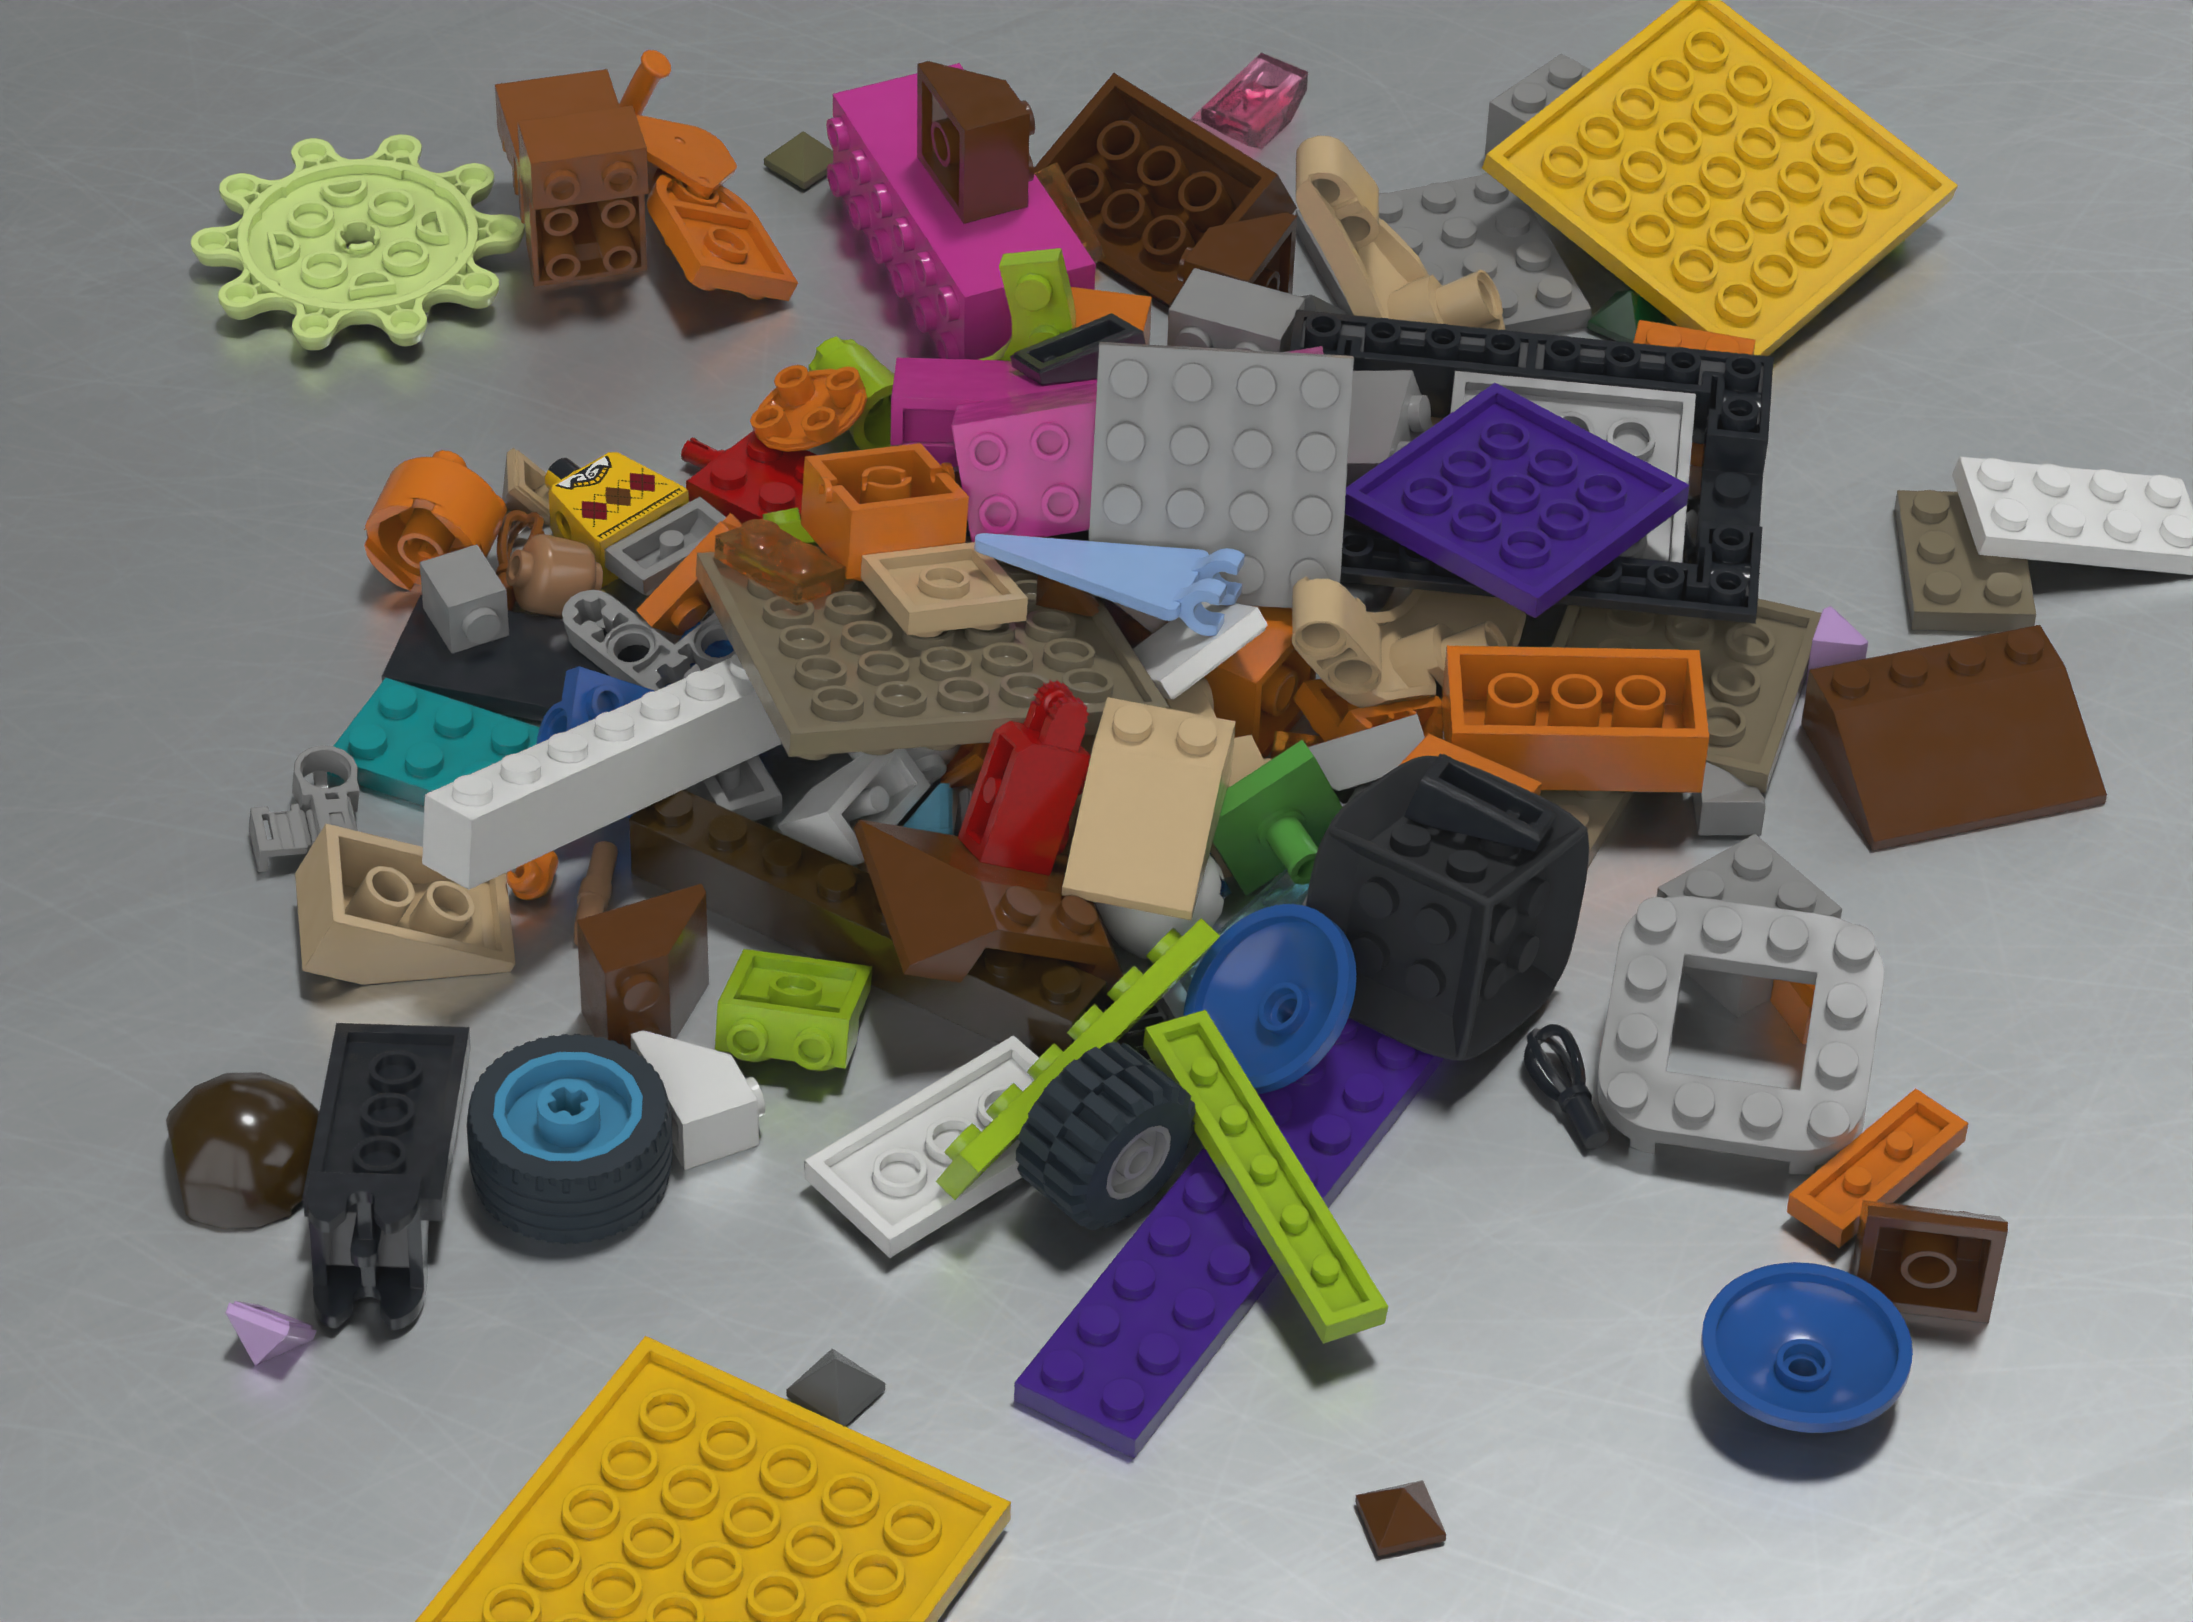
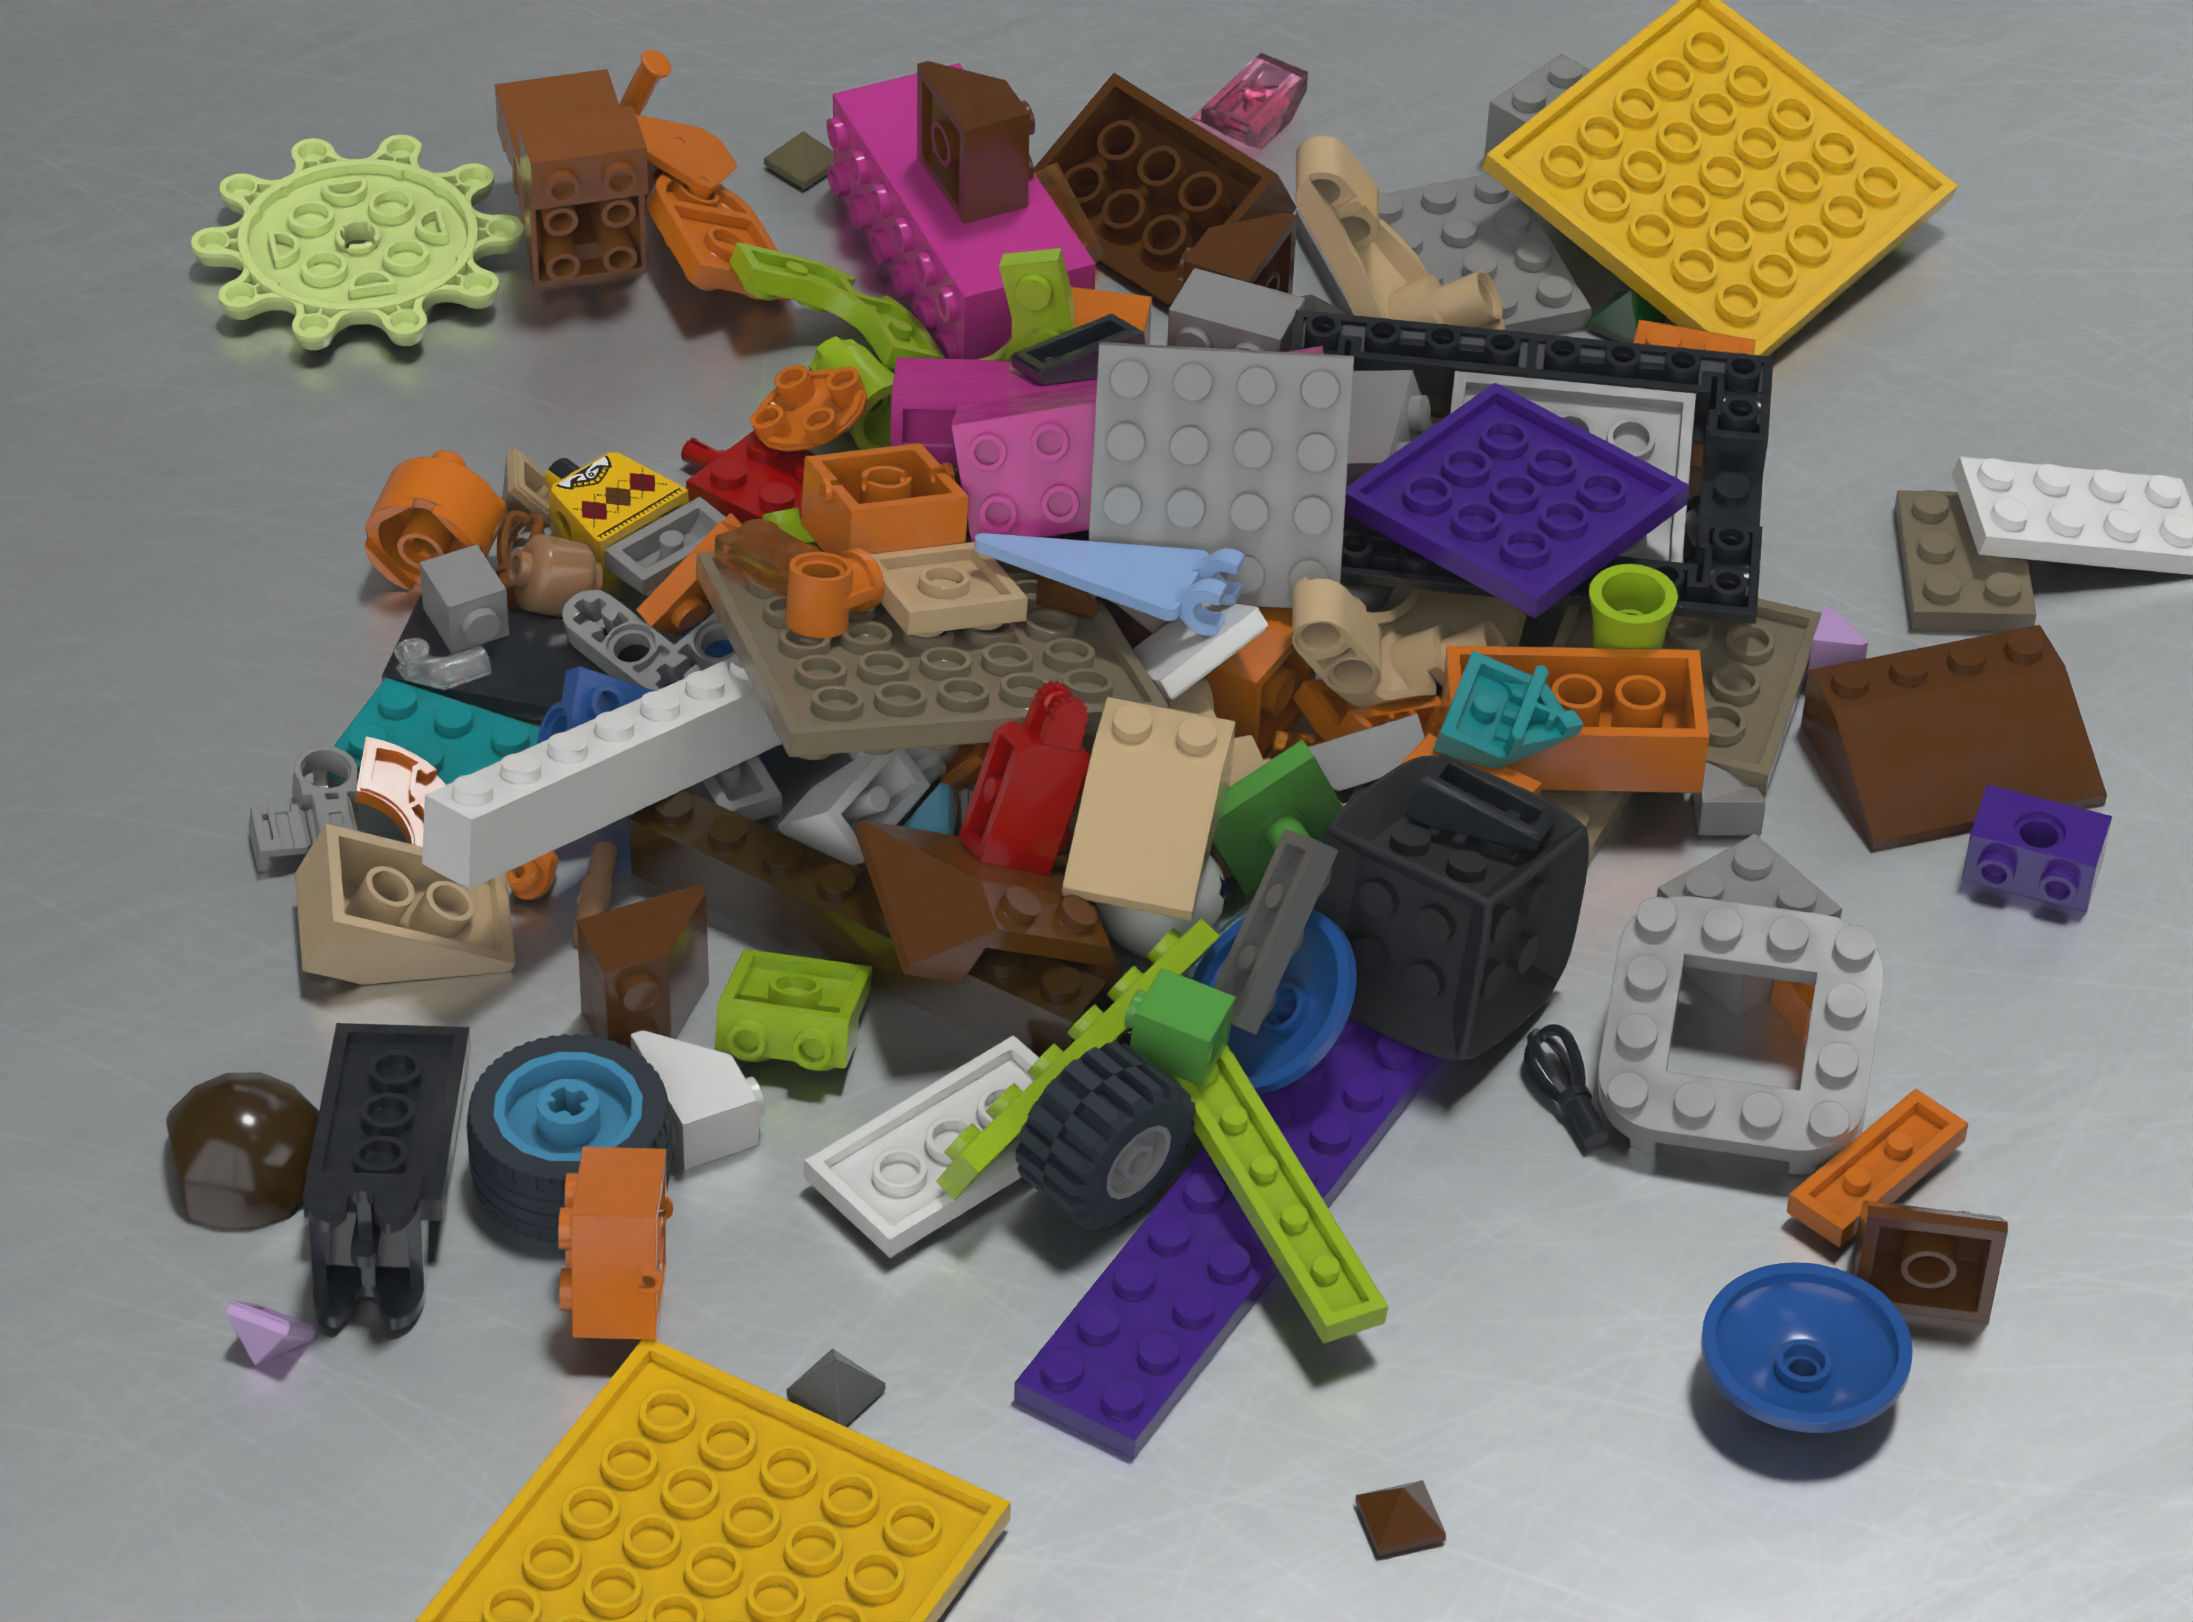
none -> tile [355,737,446,847]
none -> clear arm [395,638,491,690]
none -> orange brick [558,1147,674,1340]
none -> lime plate [729,242,946,373]
none -> orange piece [785,548,885,638]
none -> bright green brick [1124,968,1236,1086]
none -> dark grey plate [1214,829,1339,1035]
none -> teal slope [1433,651,1584,769]
none -> lime plant [1589,564,1678,649]
none -> dark purple brick [1962,785,2112,912]

